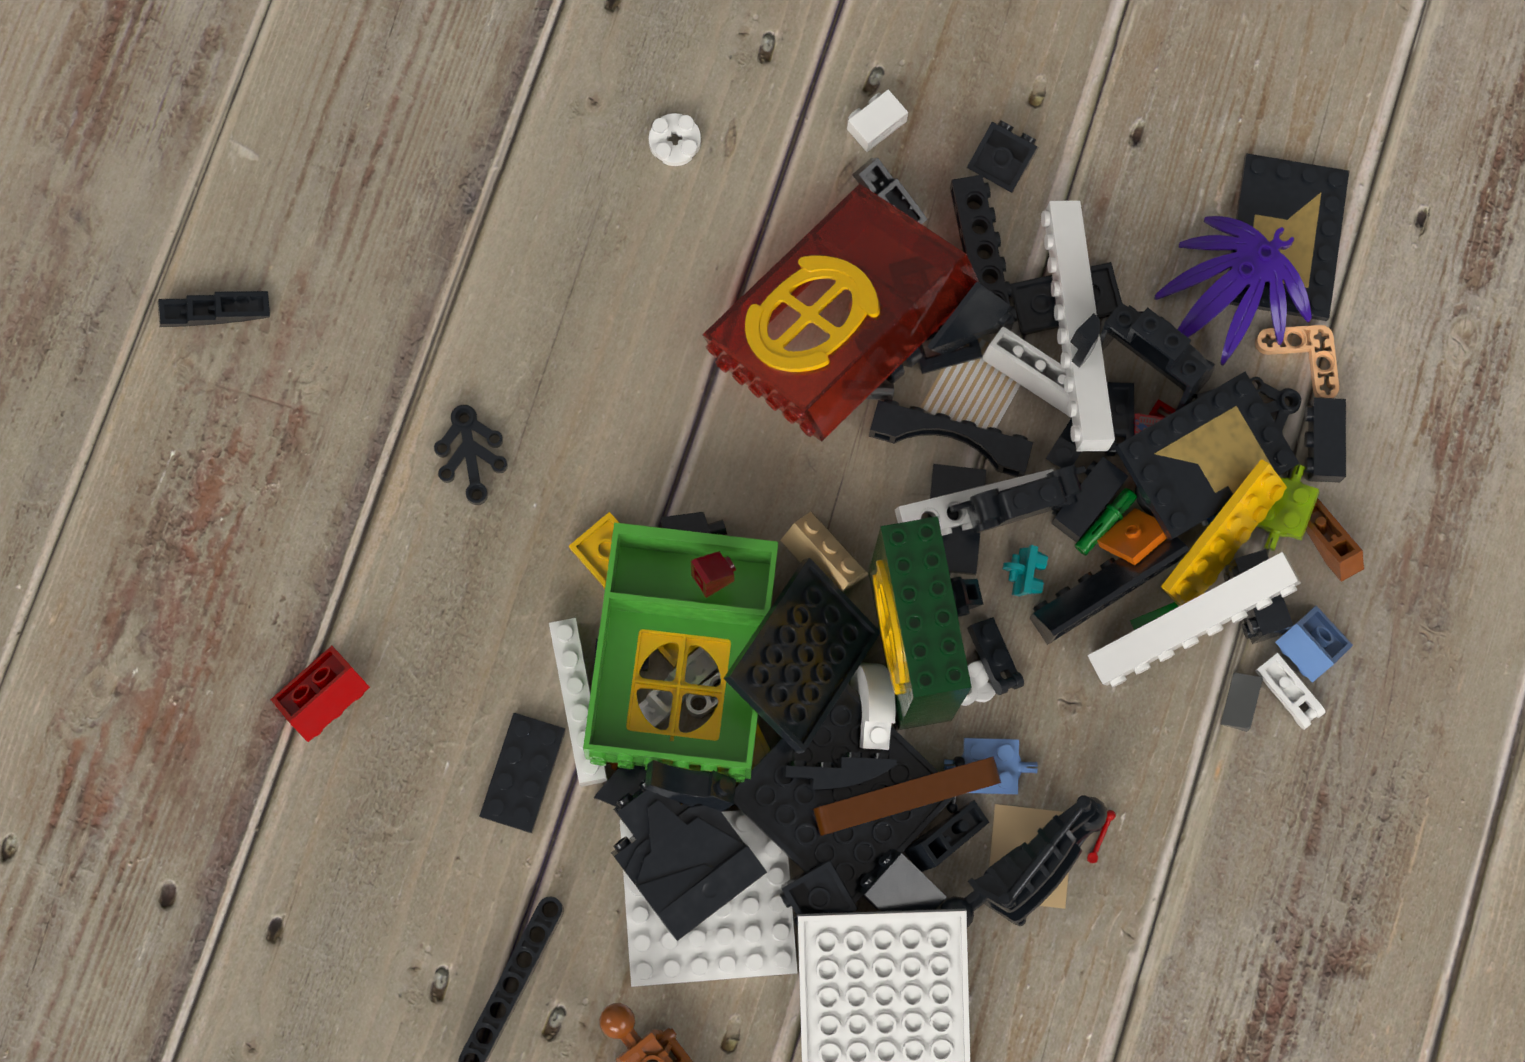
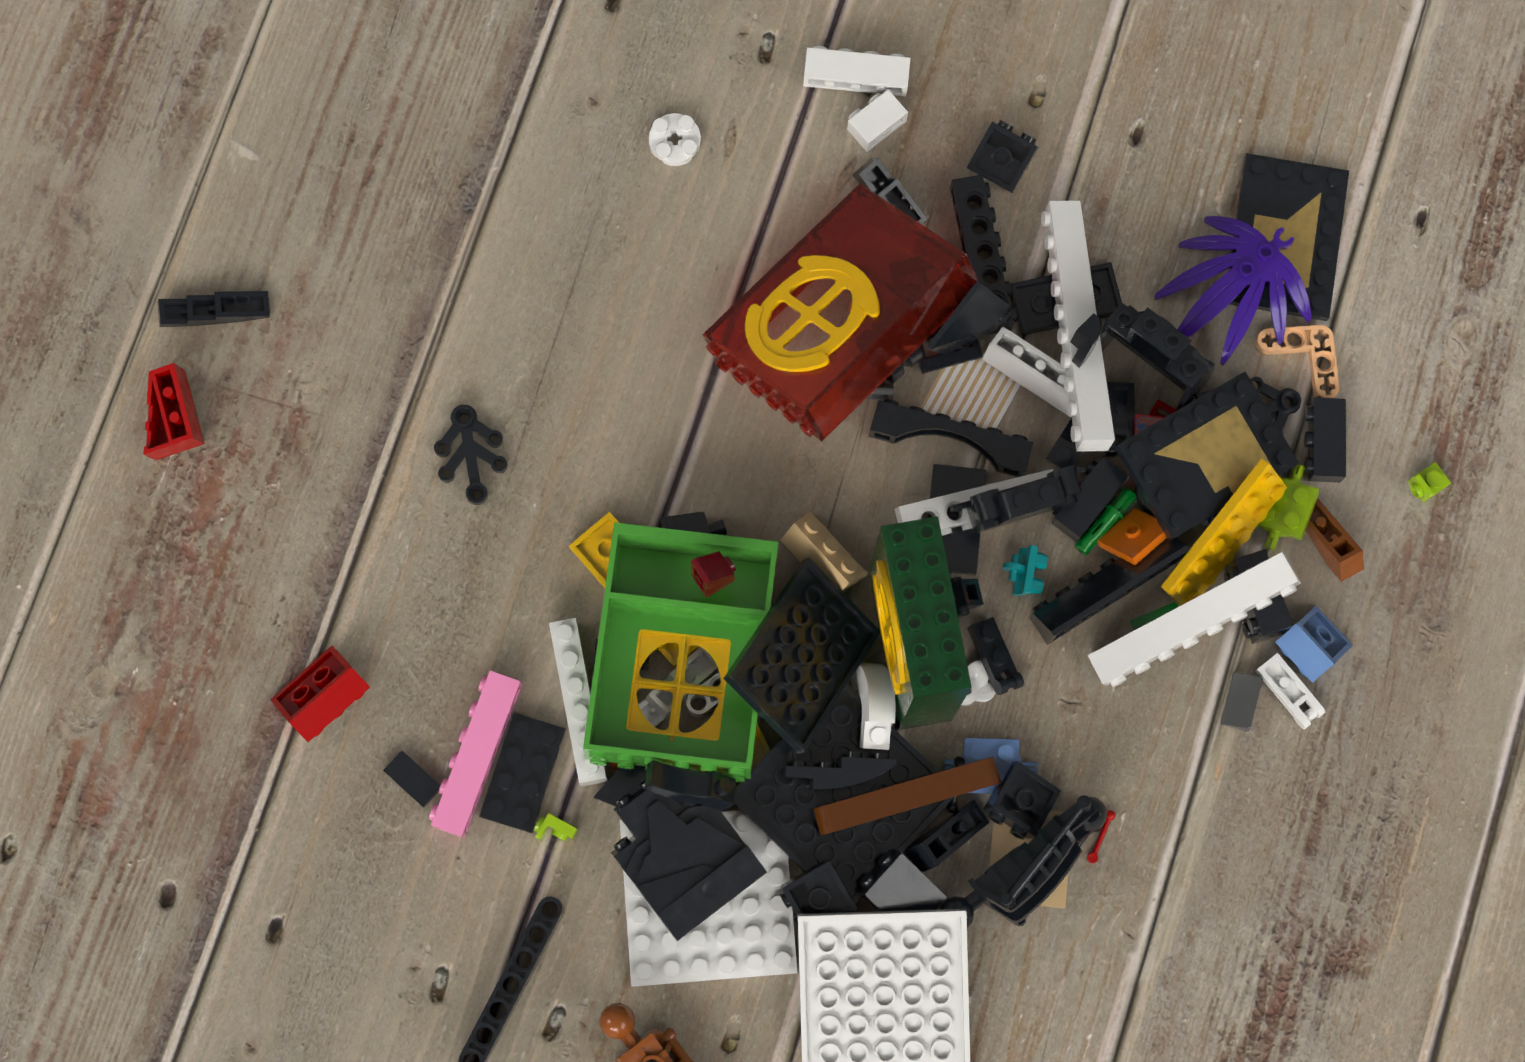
none -> red wedge [143,363,205,461]
none -> black tile [383,751,440,808]
none -> bright pink brick [429,671,523,839]
none -> lime bracket [534,813,579,841]
none -> white brick [803,46,911,97]
none -> black plate [984,761,1061,840]
none -> lime bracket [1407,462,1451,503]

